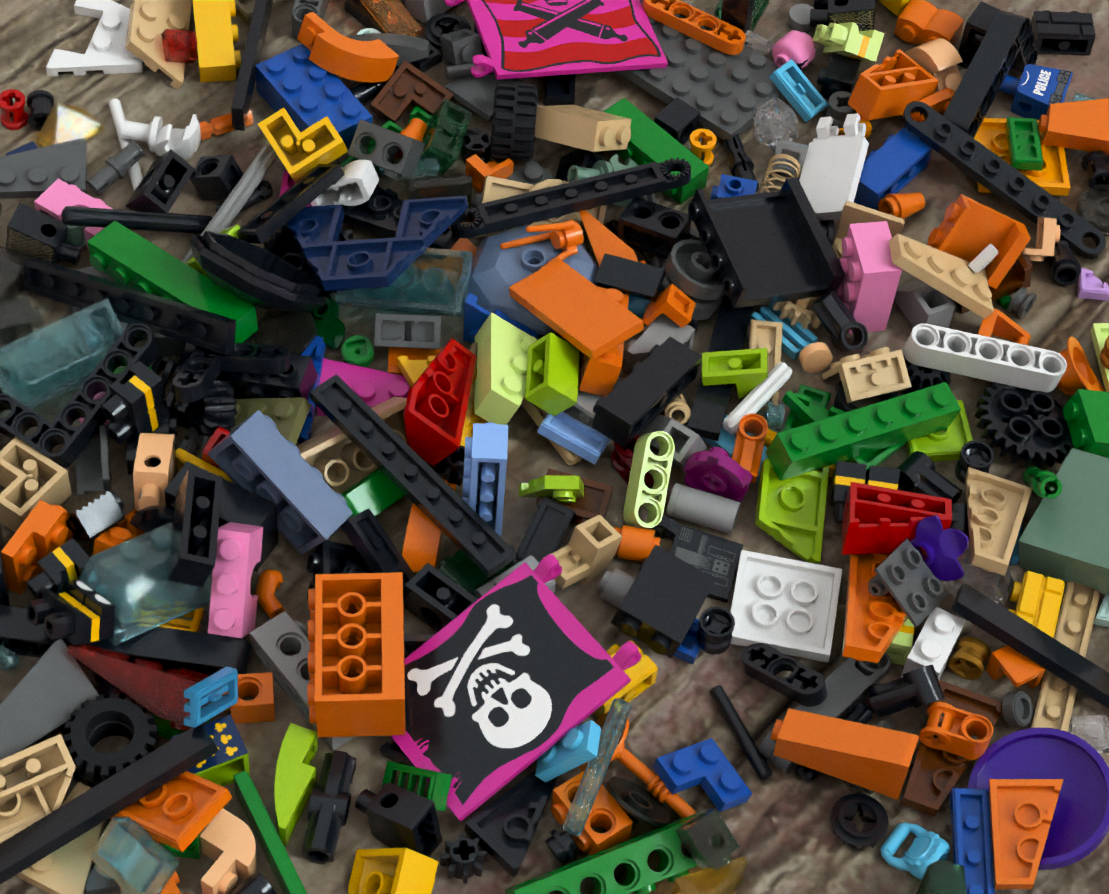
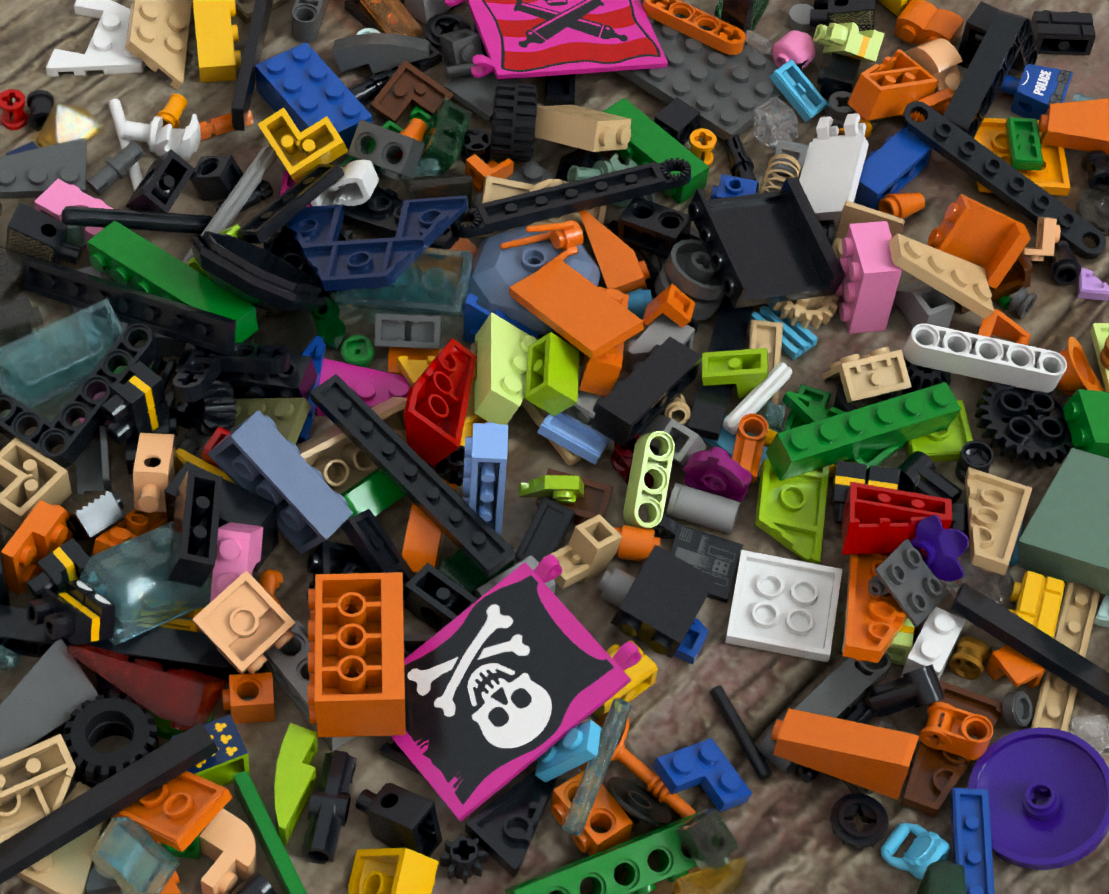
black tile [130,506,175,542] -> none
clear red tile [161,29,198,63] -> none
dark azure tile [184,666,238,728] -> none
orange arch [297,12,399,83] -> none
green slope [382,761,452,811] -> none
black plate [544,829,578,865] -> none
black tile [594,254,666,302] -> none
black wheel [696,607,735,655] -> none
black beam [741,643,828,707] -> none
light nougat tile [798,342,833,373] -> none
black piece [810,290,868,351] -> none
white tile [968,243,999,273] -> none
orange wing [988,779,1063,889] -> none
green pin [1023,467,1062,499] -> none
none -> light orange pin [156,93,188,129]
none -> light nougat plate [192,570,296,675]

